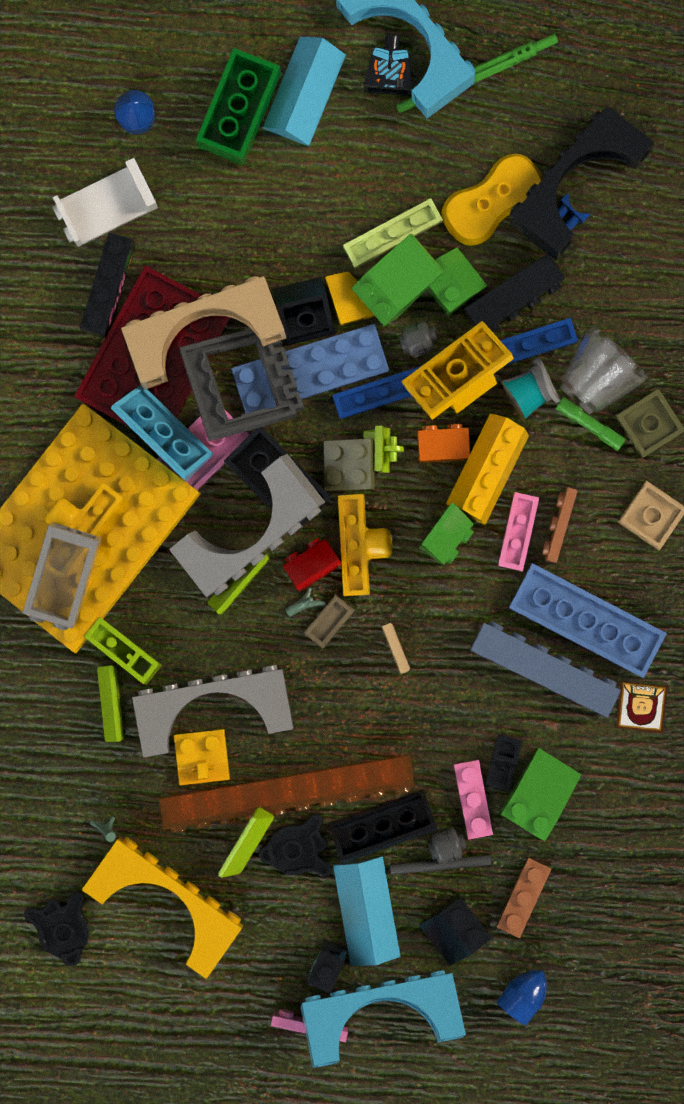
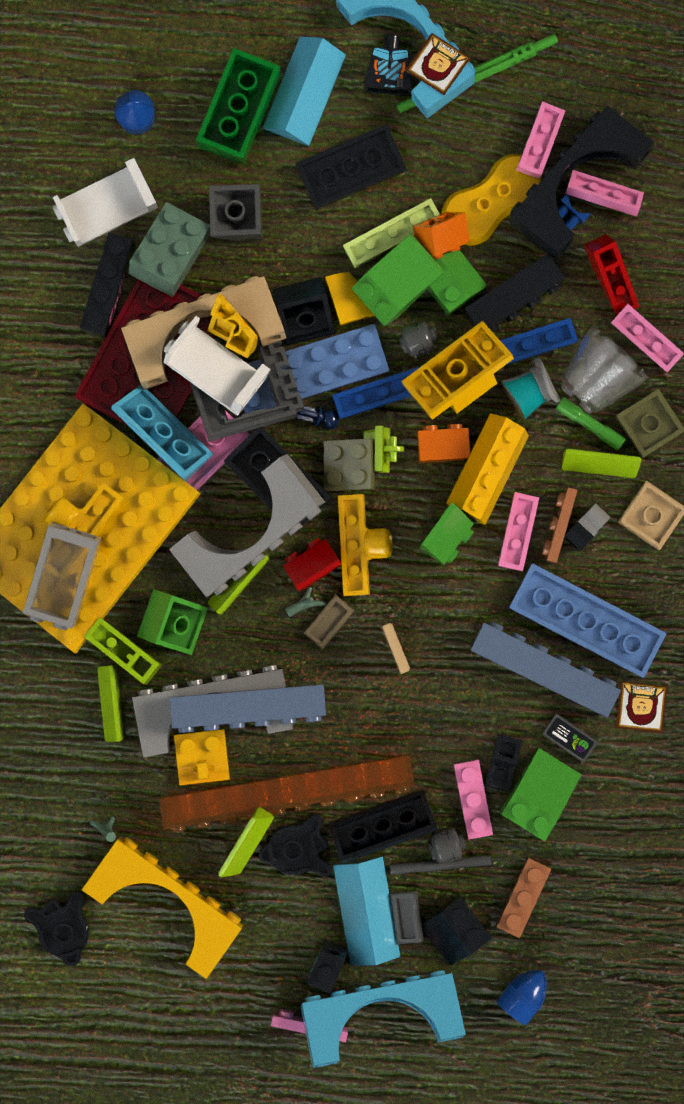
none -> sand green brick [129,202,210,297]
none -> bright green slope [137,589,208,655]
none -> white panel [163,316,271,416]
none -> sand blue brick [170,684,326,733]
none -> yellow slope [207,294,258,358]
none -> dark grey slope [209,184,263,241]
none -> black plate [295,124,407,211]
none -> dark blue axle [296,406,339,430]
none -> dark grey tile [391,890,424,944]
none -> sticker [405,33,471,95]
none -> orange brick [413,212,470,259]
none -> bright pink plate [516,101,565,179]
none -> tile [542,713,598,763]
none -> lime slope [562,449,641,478]
none -> leg [564,503,610,552]
none -> bright pink plate [565,170,644,217]
none -> red slope [584,234,640,316]
none -> bright pink plate [611,304,684,372]

